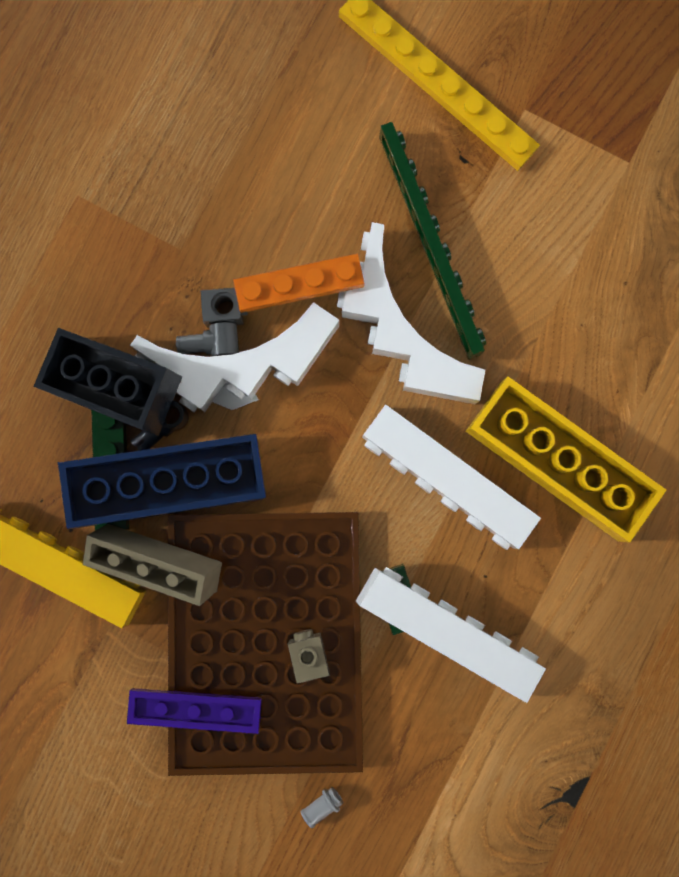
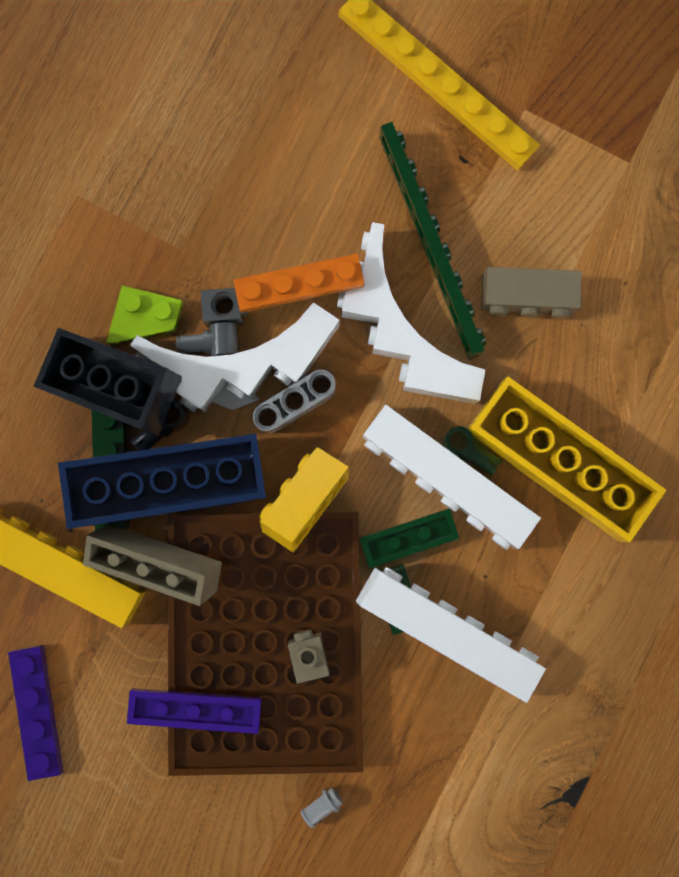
none -> dark purple plate [8,645,64,781]
none -> lime wing [106,285,184,346]
none -> light grey beam [253,370,336,434]
none -> yellow brick [260,447,349,553]
none -> dark green plate [359,508,460,568]
none -> clear green pin [442,426,502,476]
none -> dark tan brick [481,267,582,319]

